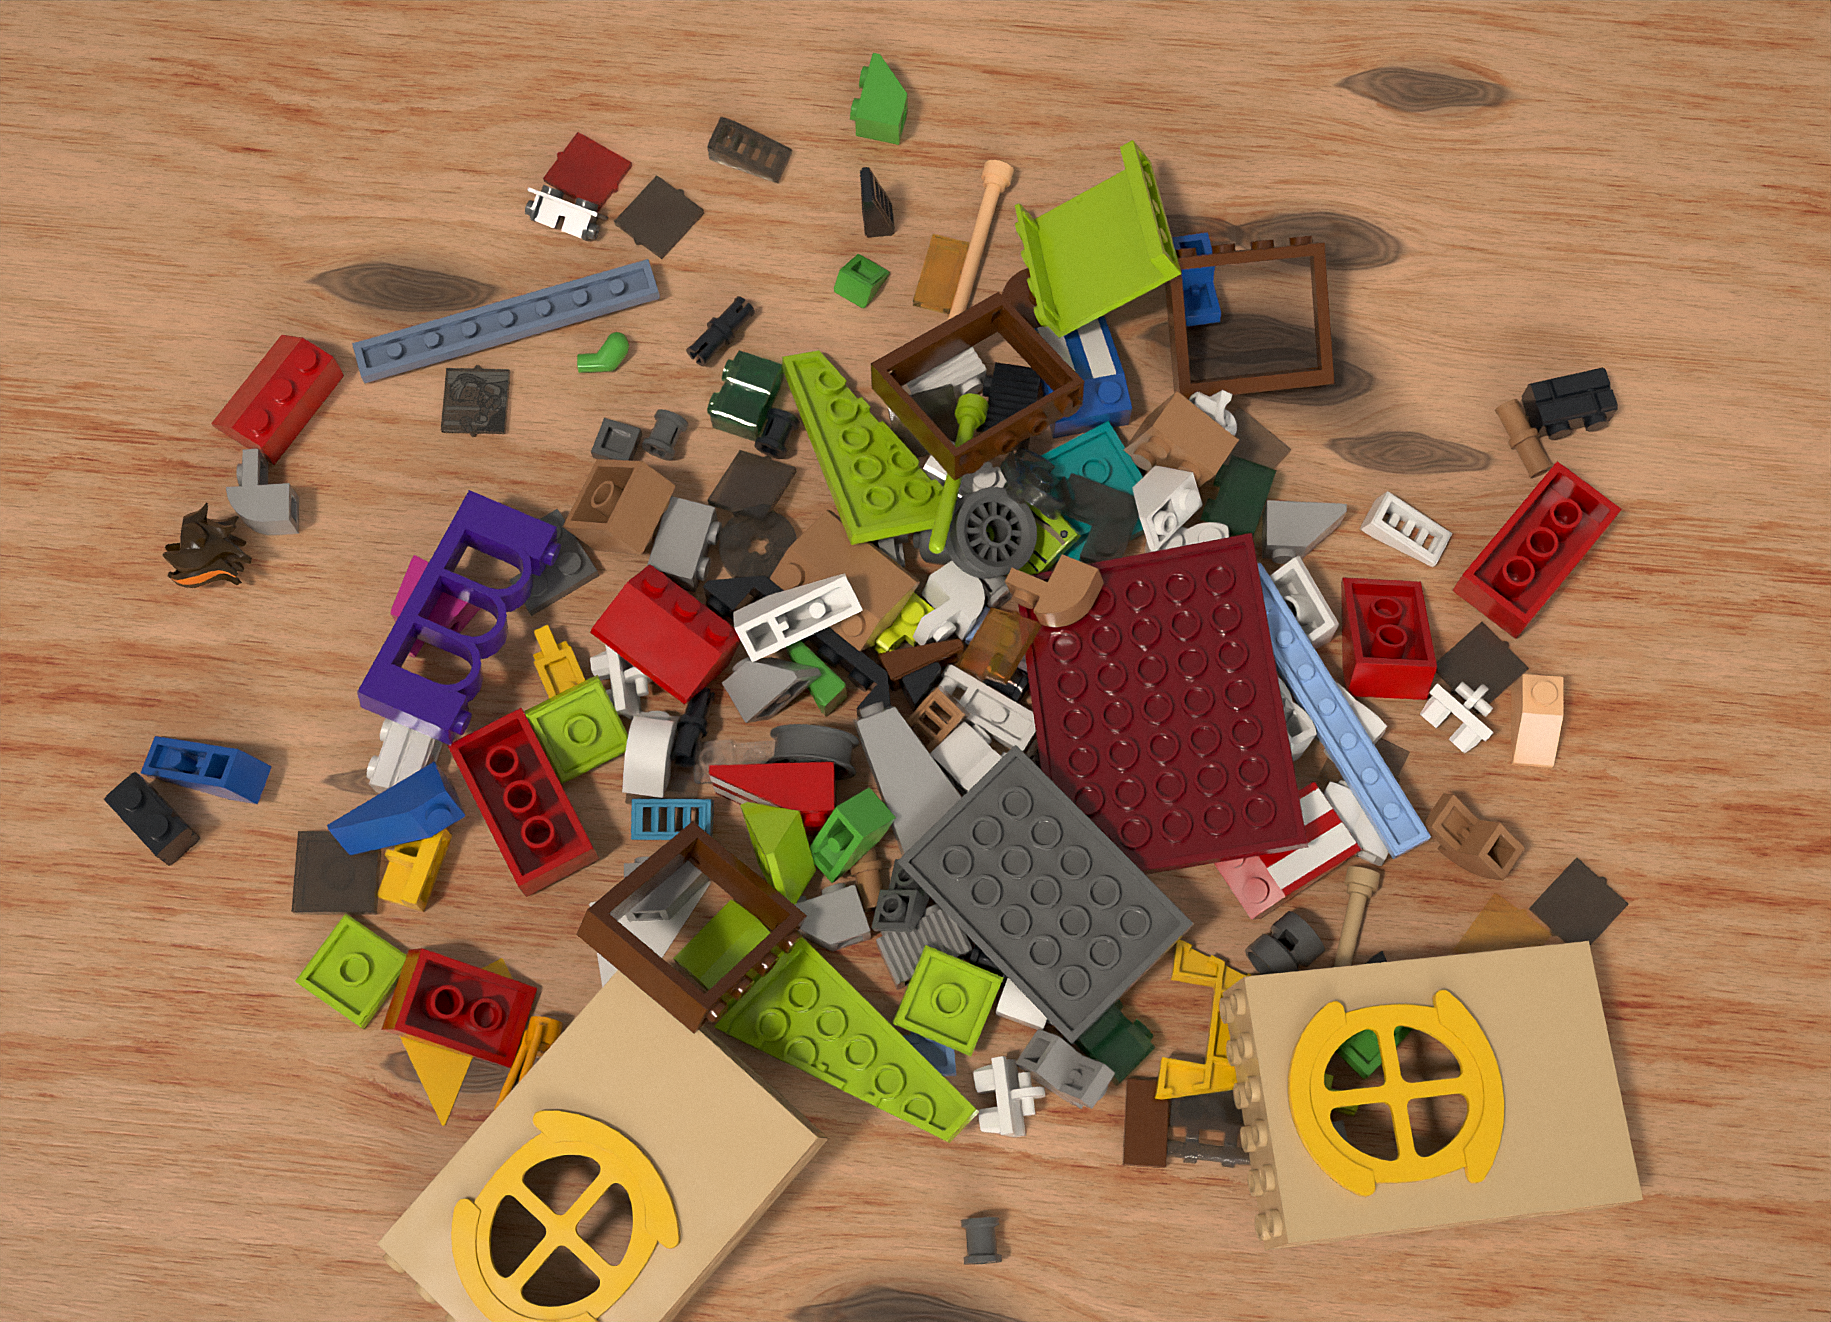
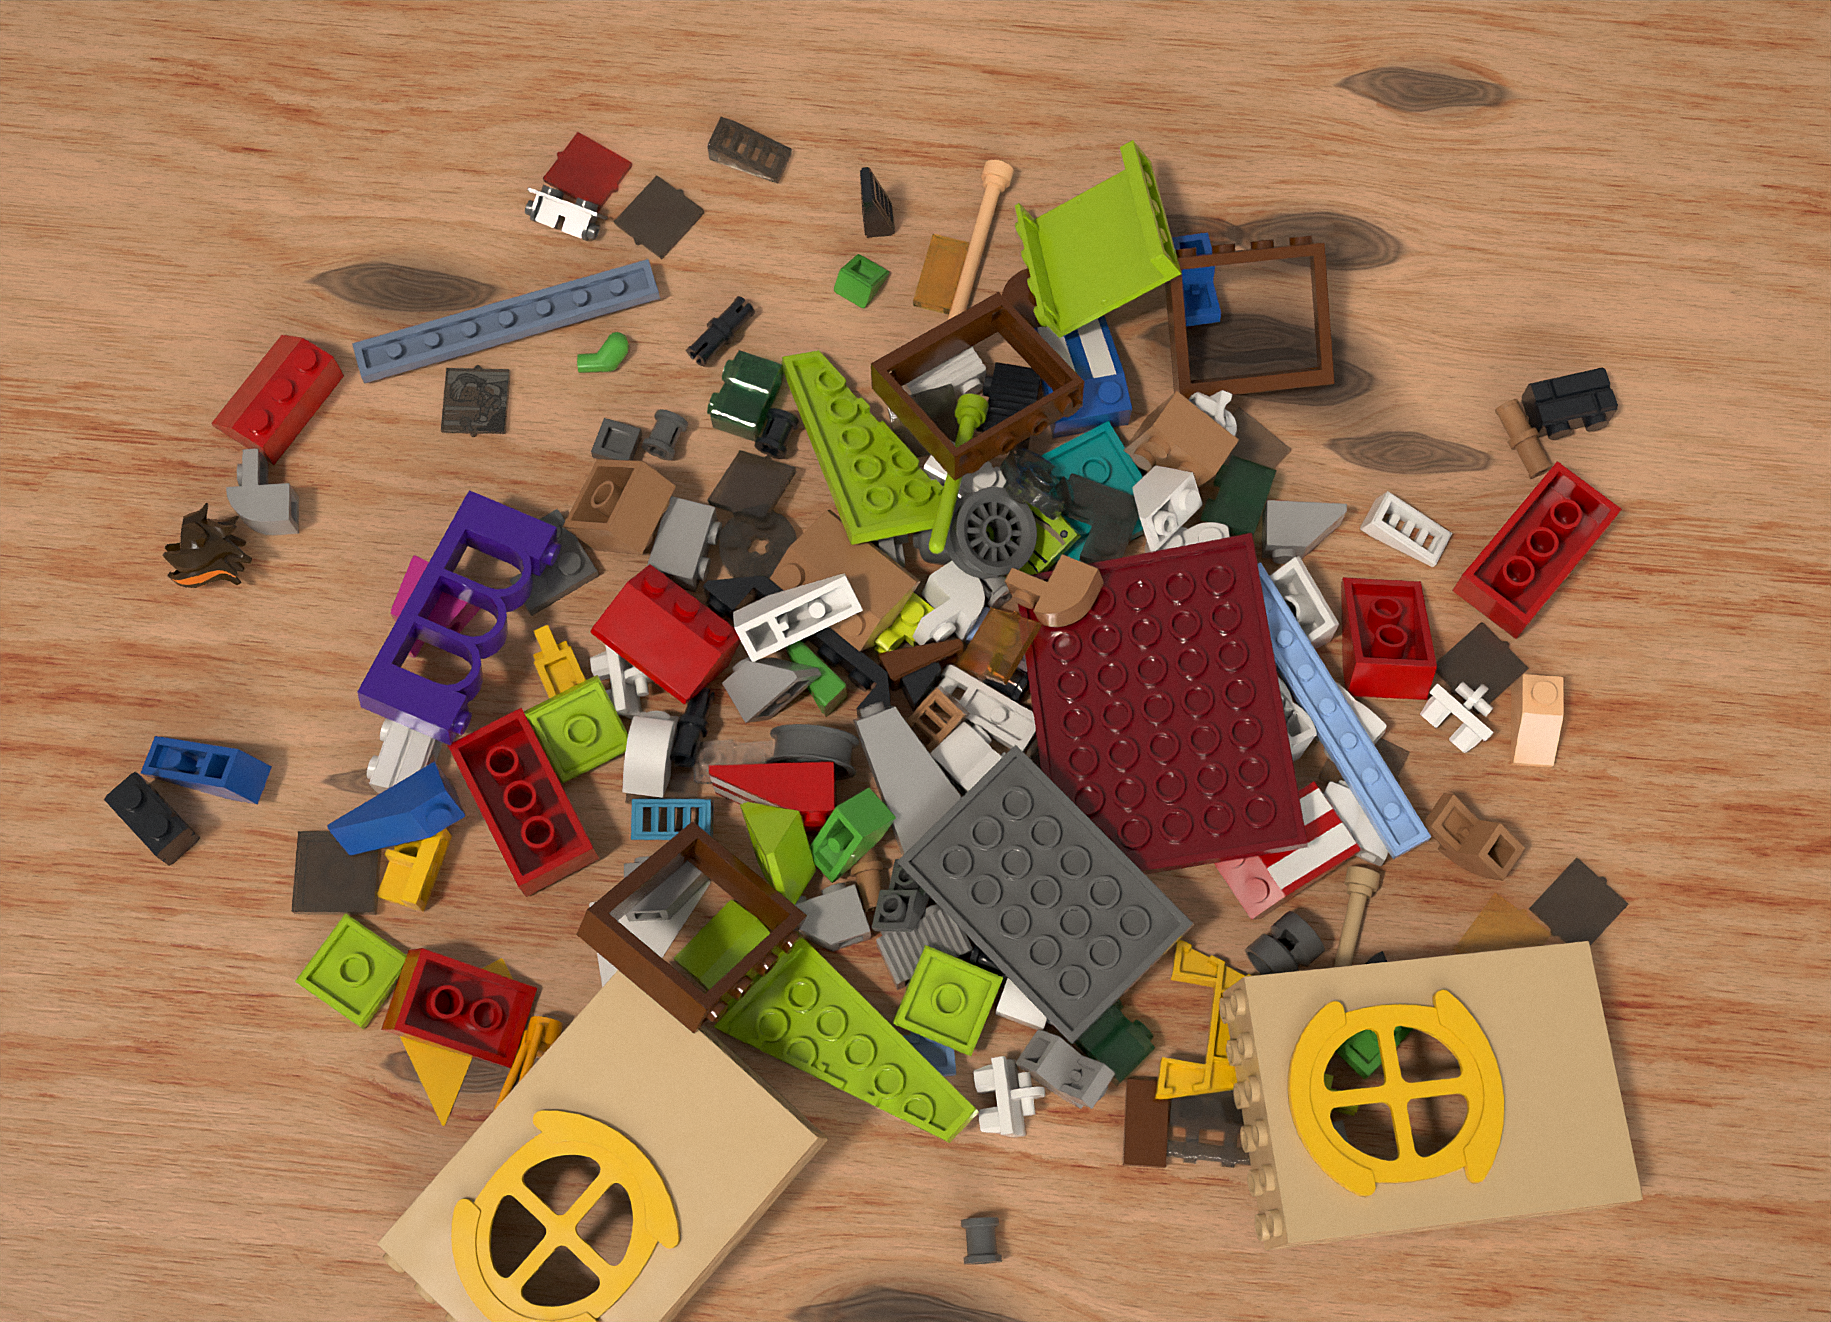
bright green slope [850,53,908,145] -> none

